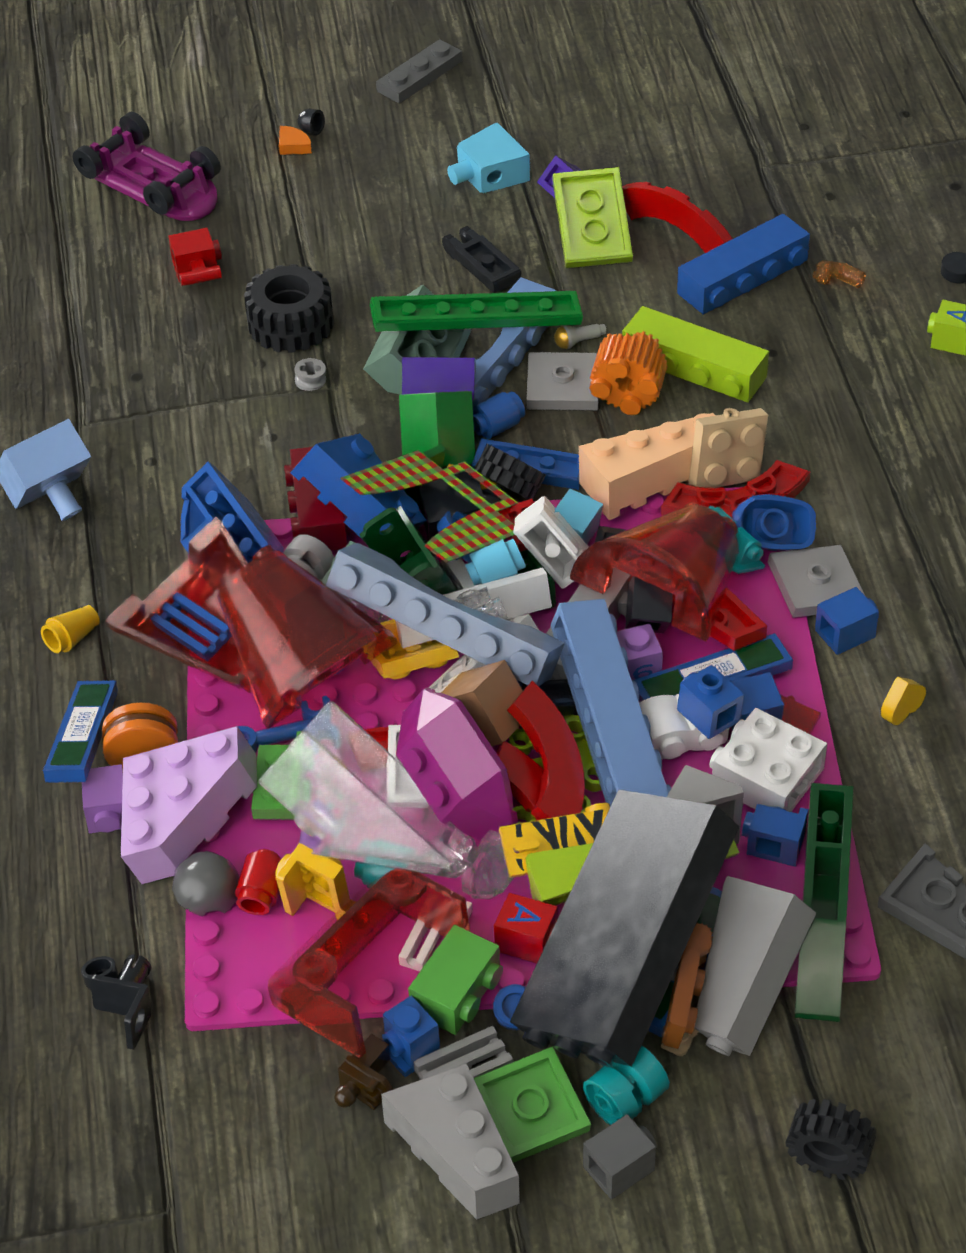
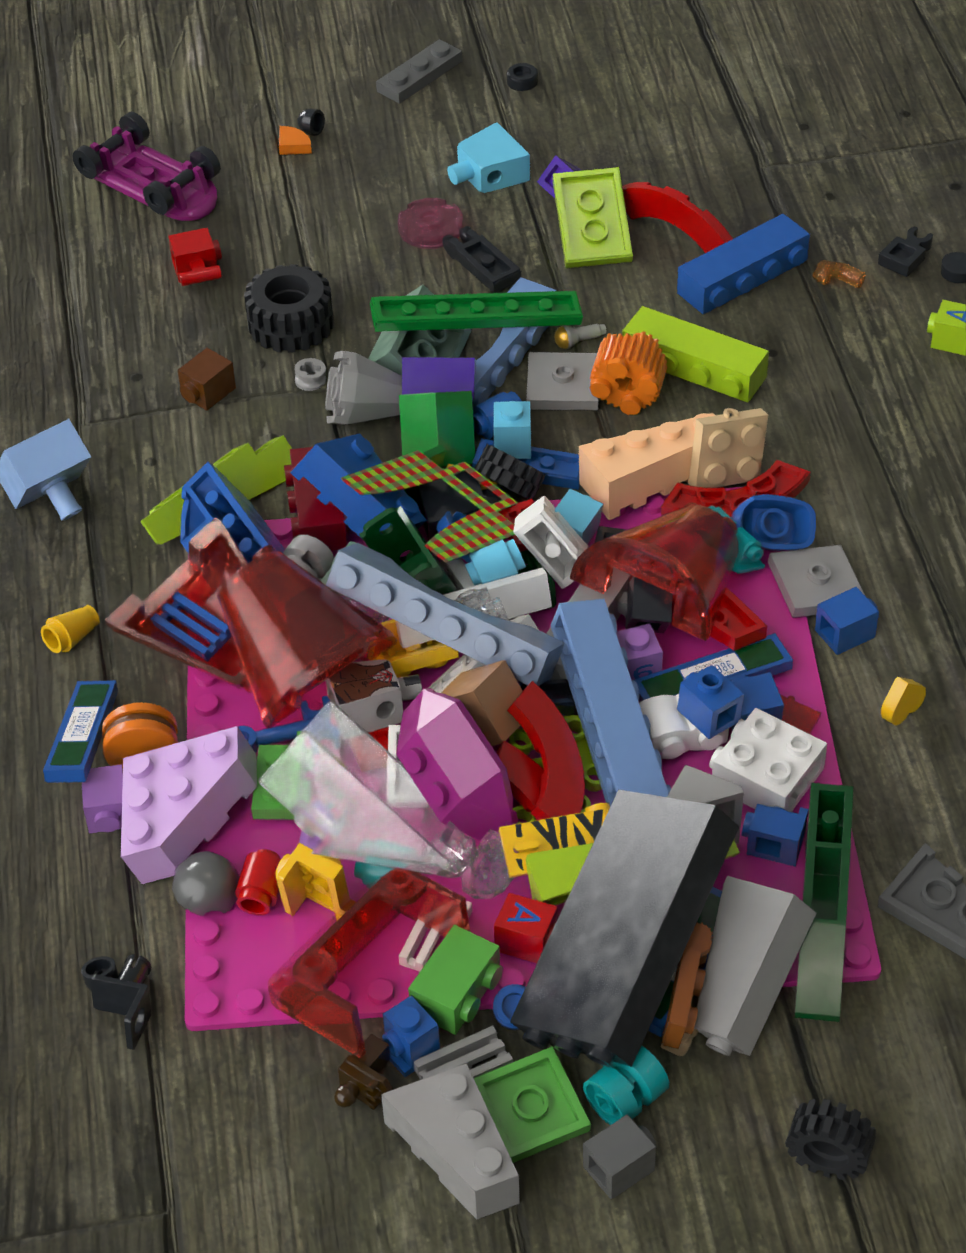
none -> lime wedge [140,435,292,545]
none -> reddish brown brick [178,348,236,411]
none -> torso [324,659,422,739]
none -> light grey cone [325,351,402,425]
none -> clear pink tile [397,198,463,249]
none -> medium azure brick [494,401,531,459]
none -> black tile [507,63,538,91]
none -> black plate [878,226,933,277]

